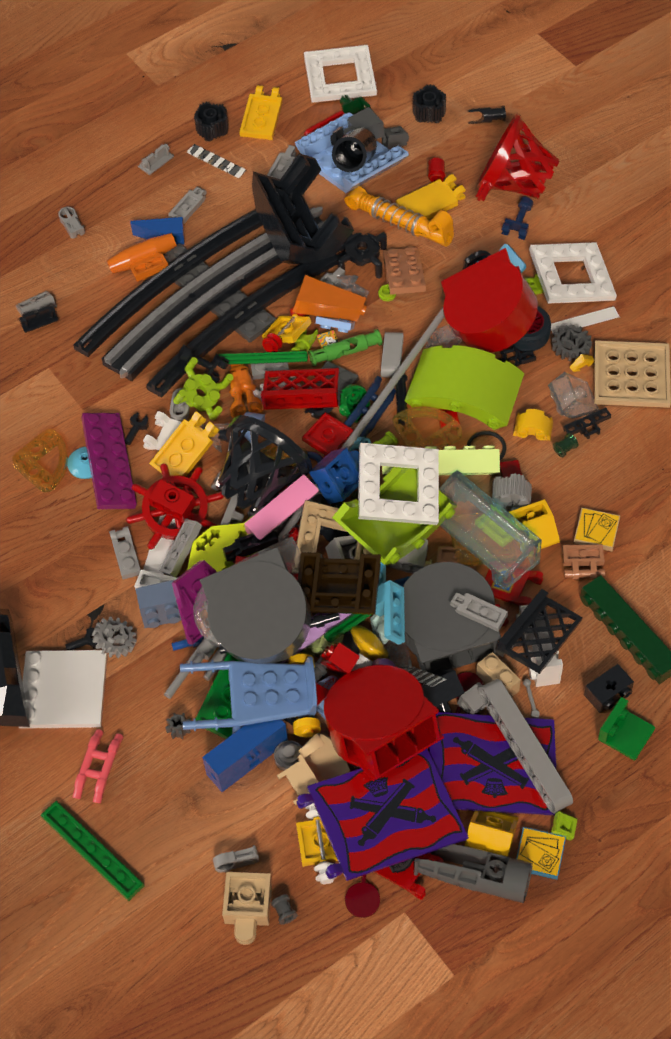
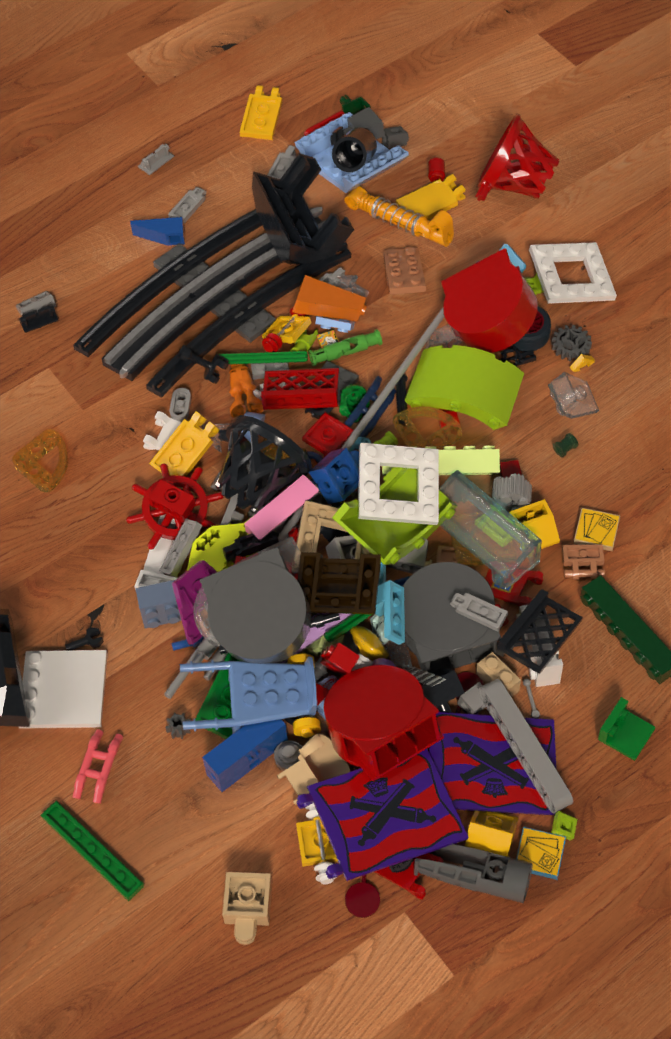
light grey piece [58,207,85,239] -> none
medium azure dish [67,447,92,479] -> none
magenta plate [81,413,137,509] -> none
light grey gear [92,617,137,658] -> none
orange plate [107,233,177,282] -> none
light grey plate [109,526,140,580] -> none
black bar [124,413,149,445] -> none
lime plate [173,357,234,421] -> none
sticker [187,144,246,178] -> none
black brick [194,101,229,142] -> none
light grey piece [213,846,259,872] -> none
dark grey bush [271,894,298,925] -> none
white plate [304,45,377,103] -> none
black plate [338,232,387,278] -> none
lime plate [378,284,396,301] -> none
light grey beam [381,332,404,378] -> none
black brick [413,84,446,123] -> none
black hat [463,250,491,270] -> none
black tyre [466,431,506,460] -> none
black piece [467,106,506,124] -> none
dark blue bar [501,197,534,240] -> none
yellow cylinder [513,409,553,441] -> none
white sticker [551,306,619,335] -> none
black piece [563,408,611,439] -> none
black brick [584,664,634,713] -> none
tan piece [594,340,671,408] -> none

